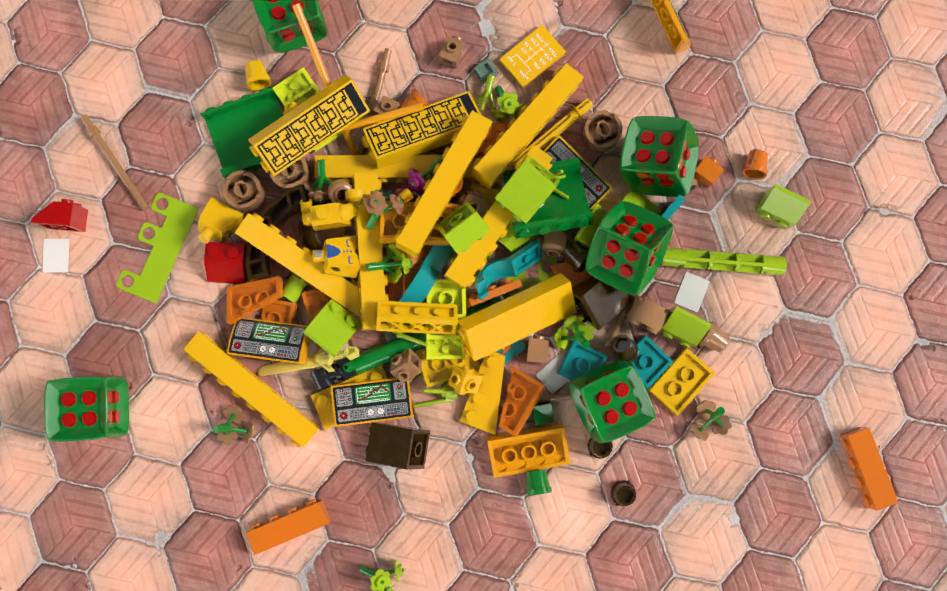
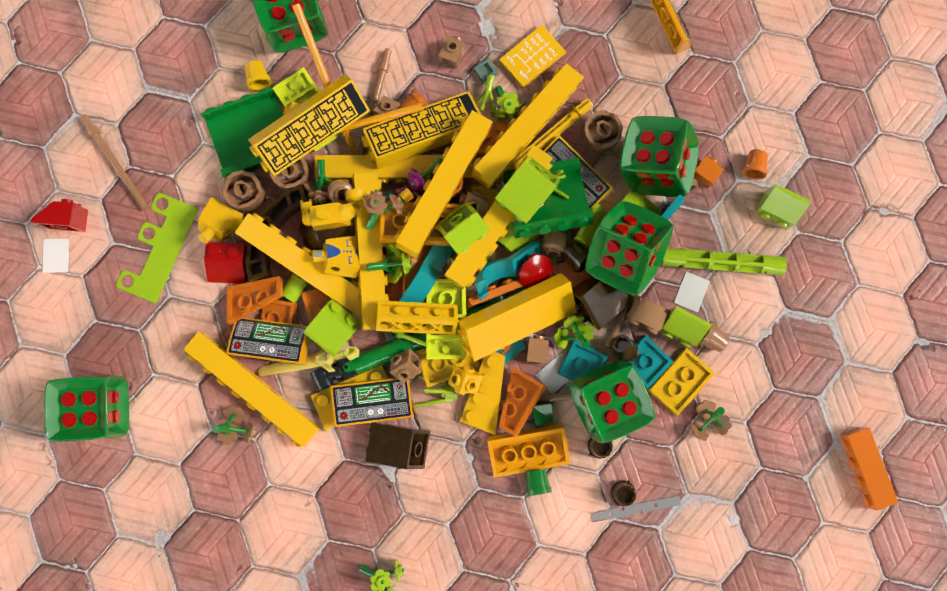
orange brick [246,498,331,555] -> none
none -> red dish [517,253,553,289]
none -> light grey piece [591,496,681,522]

